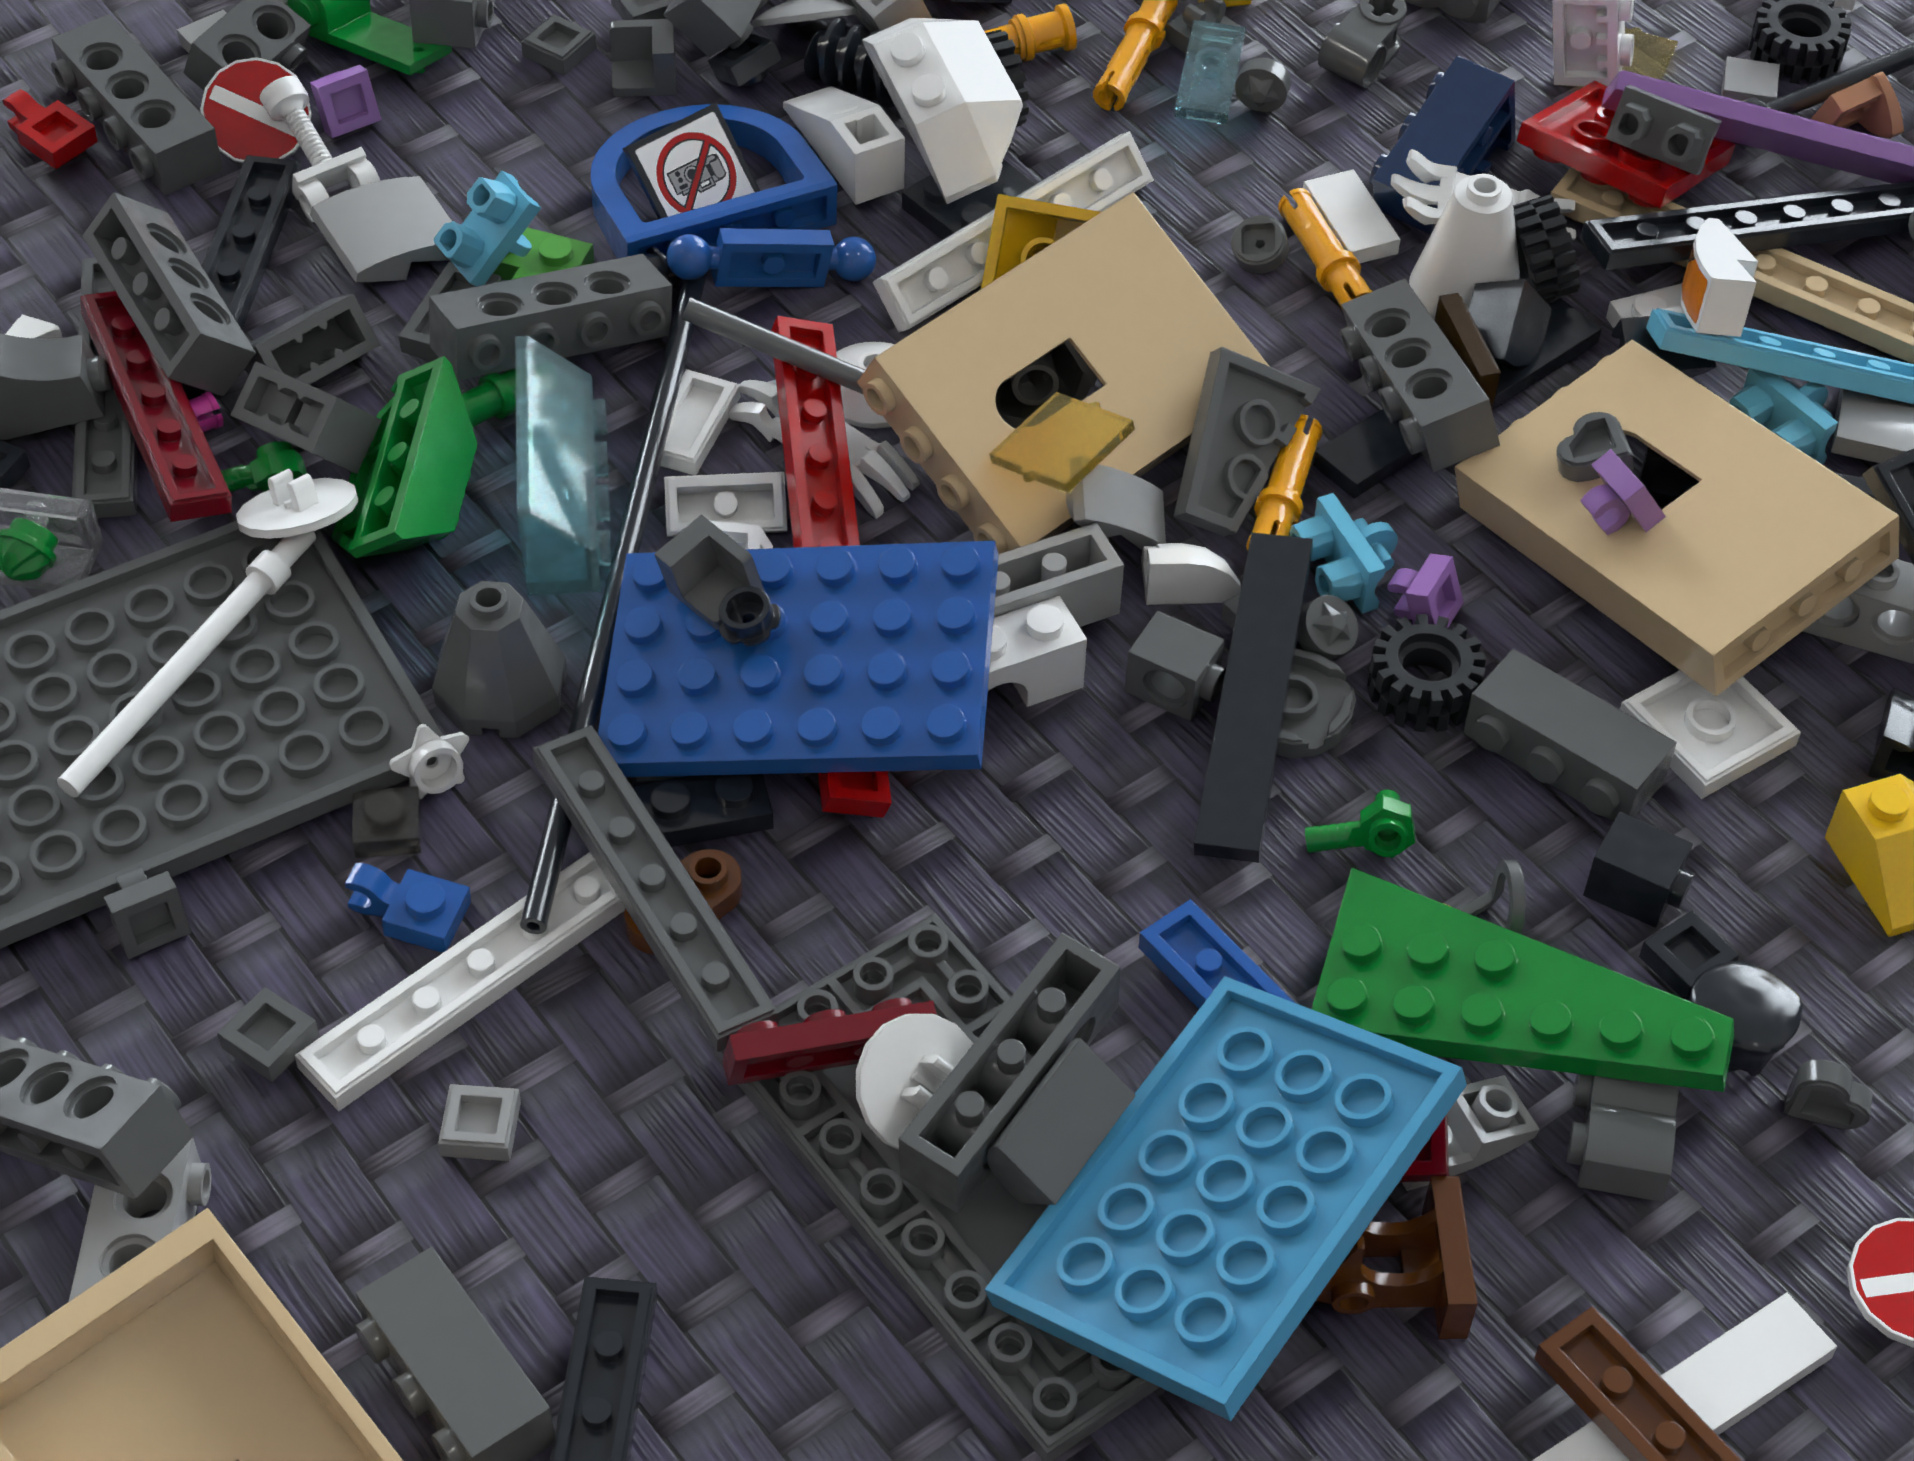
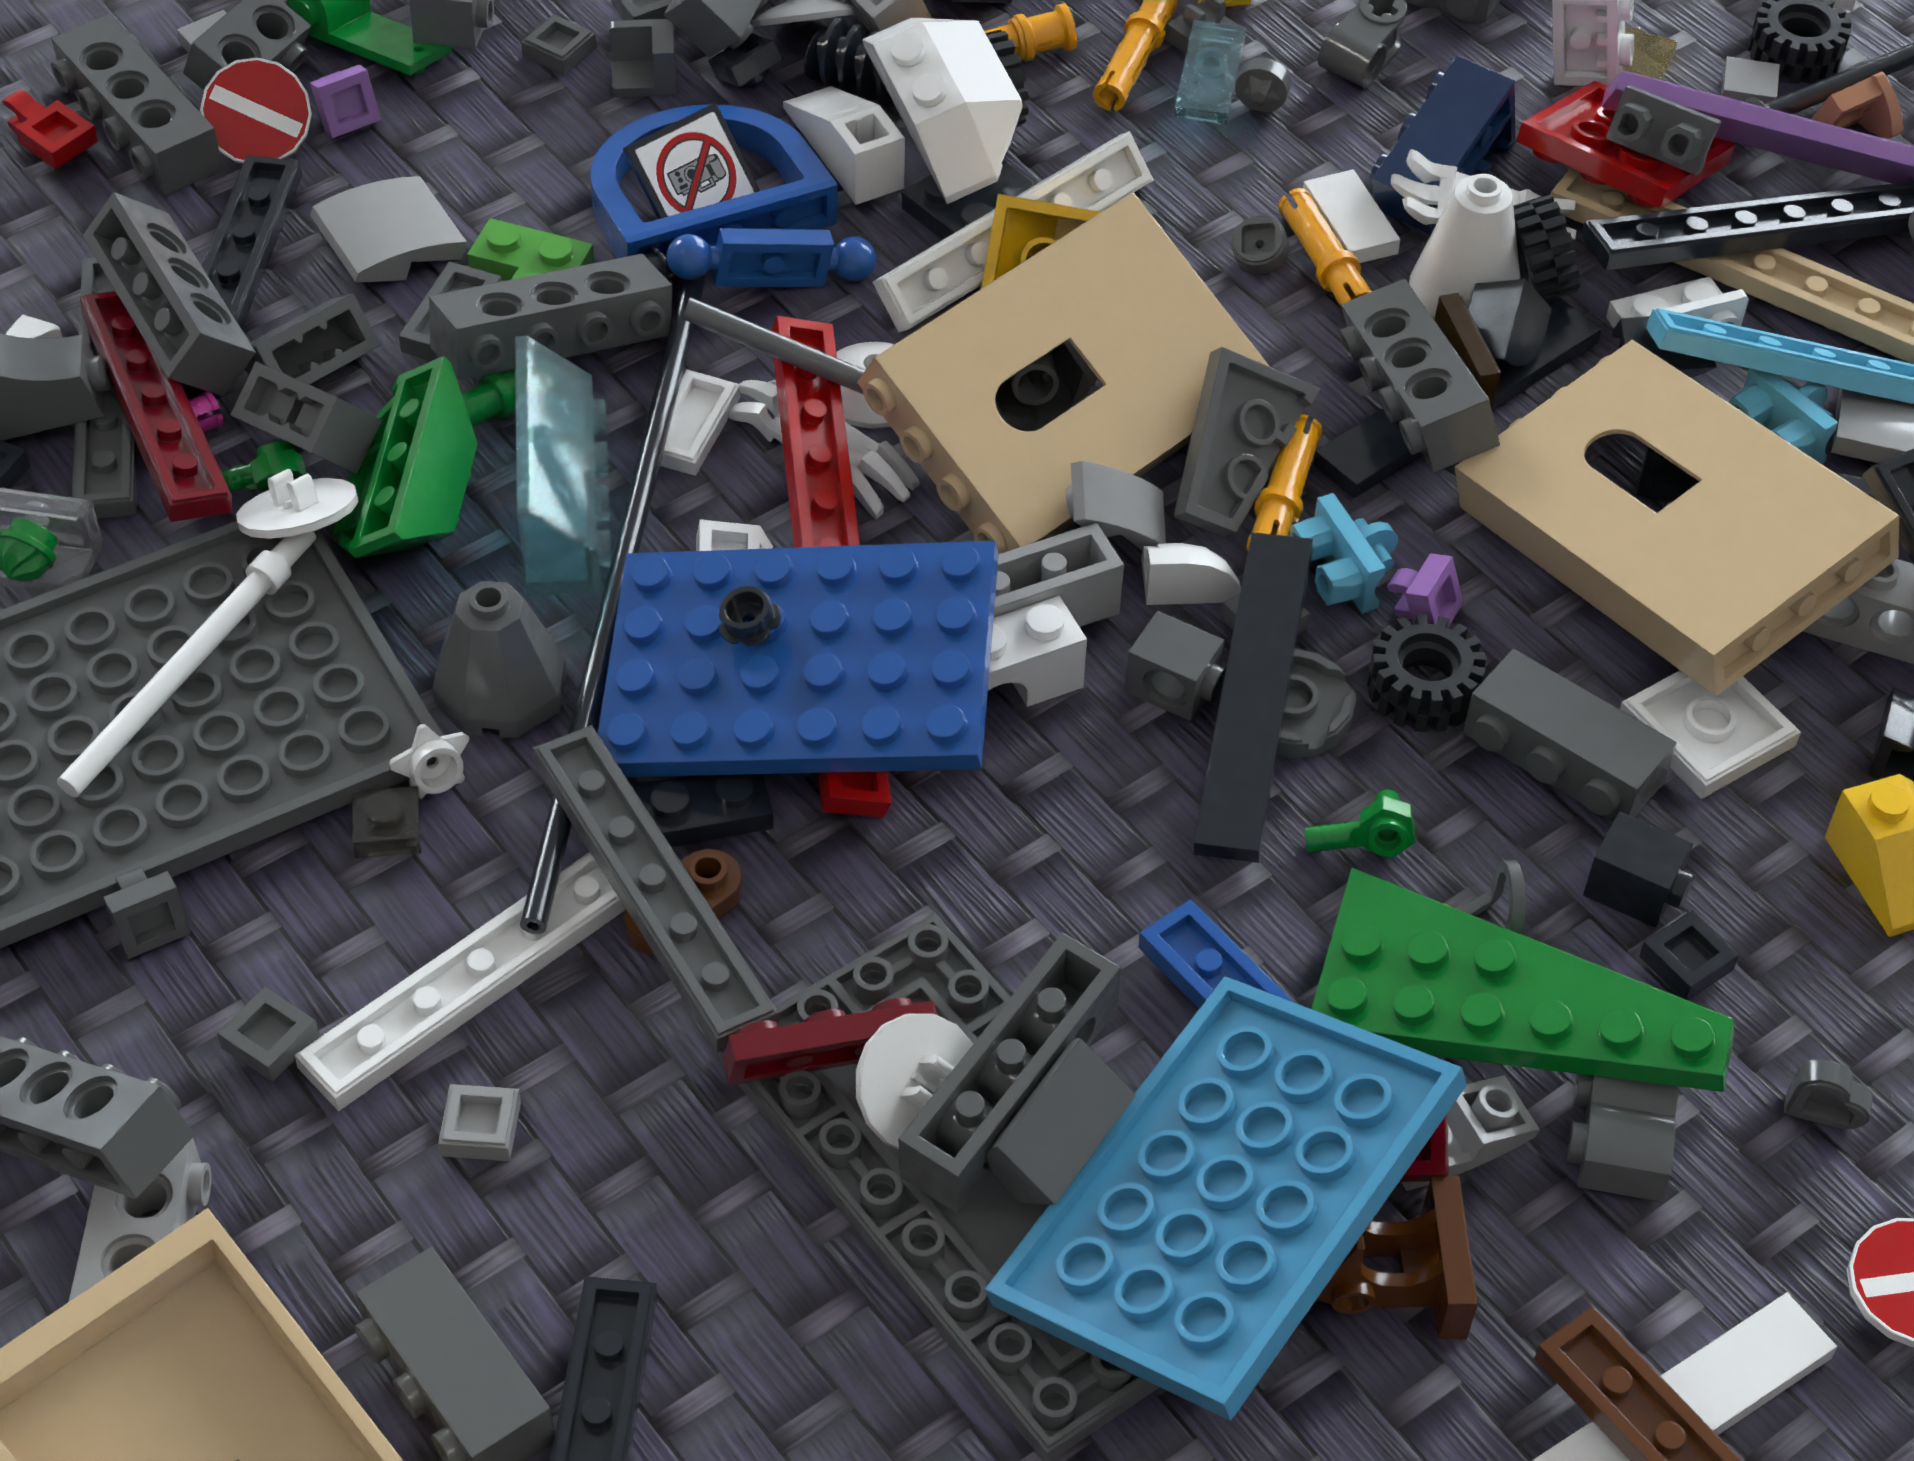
white bar [260,76,380,222] -> none
blue plate [345,863,471,953] -> none
medium azure hips [434,170,541,286] -> none
dark grey panel [654,514,765,629] -> none
white slope [664,472,787,537] -> none
clear yellow piece [989,392,1135,493] -> none
dark grey tile [1298,595,1358,660] -> none
dark grey tile [1556,412,1634,482] -> none
medium lavender tile [1580,449,1666,535] -> none
white slope [1681,218,1758,337] -> none
black hair [1689,961,1803,1076] -> none

